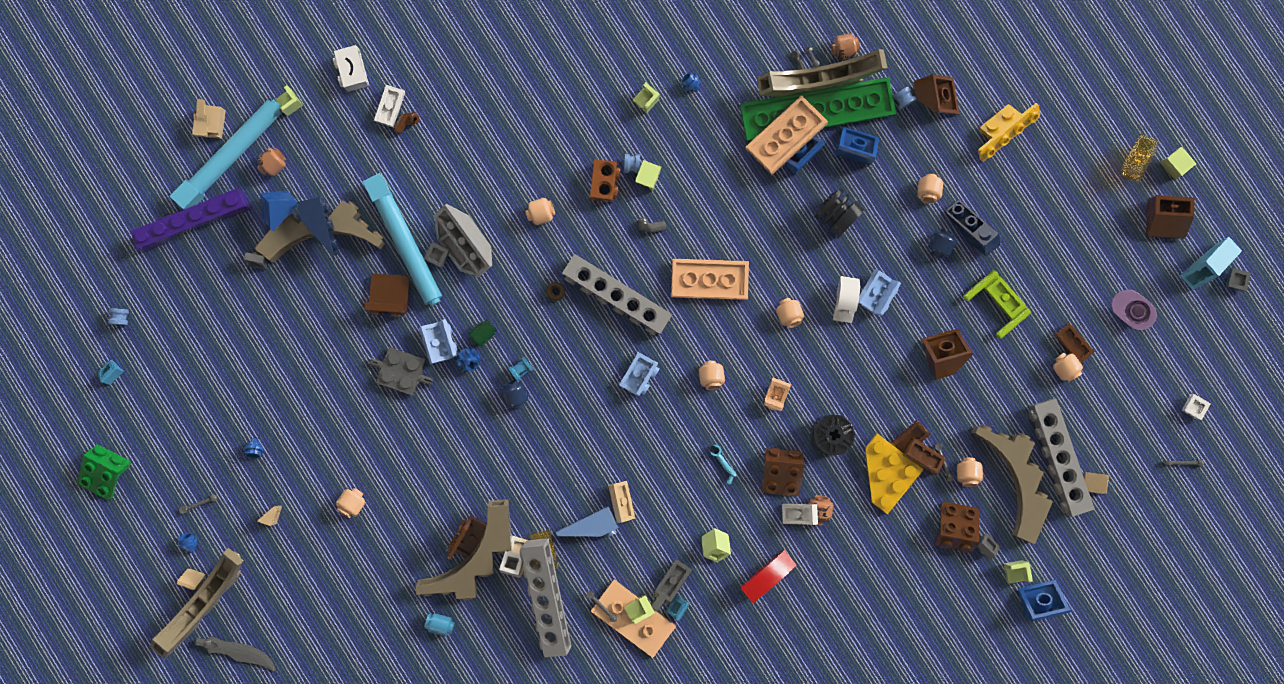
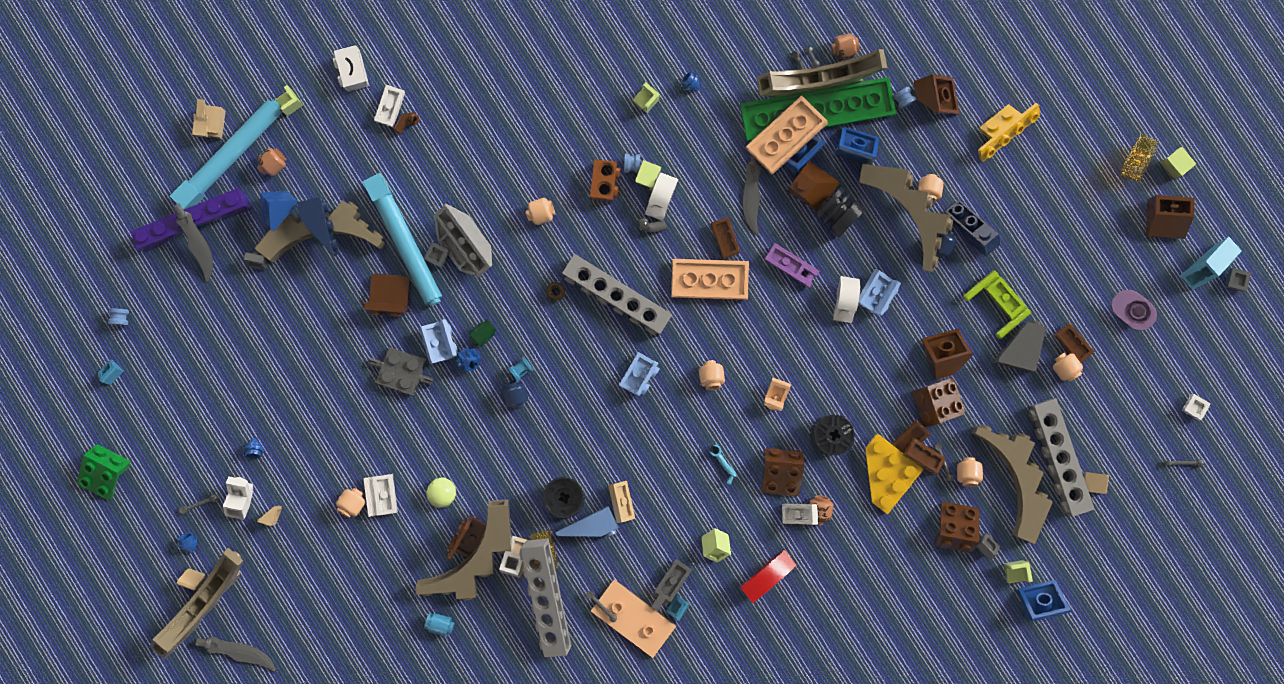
yellowish green panel [624,595,655,625] -> none
light nougat head [776,298,804,328] -> none
none -> dark grey sword [173,203,213,282]
none -> white brick [223,477,253,520]
none -> white plate [364,474,398,517]
none -> yellowish green hair [426,478,456,508]
none -> black wheel [543,477,585,519]
none -> white brick [645,173,678,221]
none -> reddish brown plate [710,217,741,259]
none -> dark grey sword [743,155,761,235]
none -> medium lavender plate [764,243,820,288]
none -> reddish brown slope [787,161,840,213]
none -> dark tan arch [859,164,953,272]
none -> reddish brown bracket [912,378,965,427]
none -> dark grey slope [993,320,1047,372]

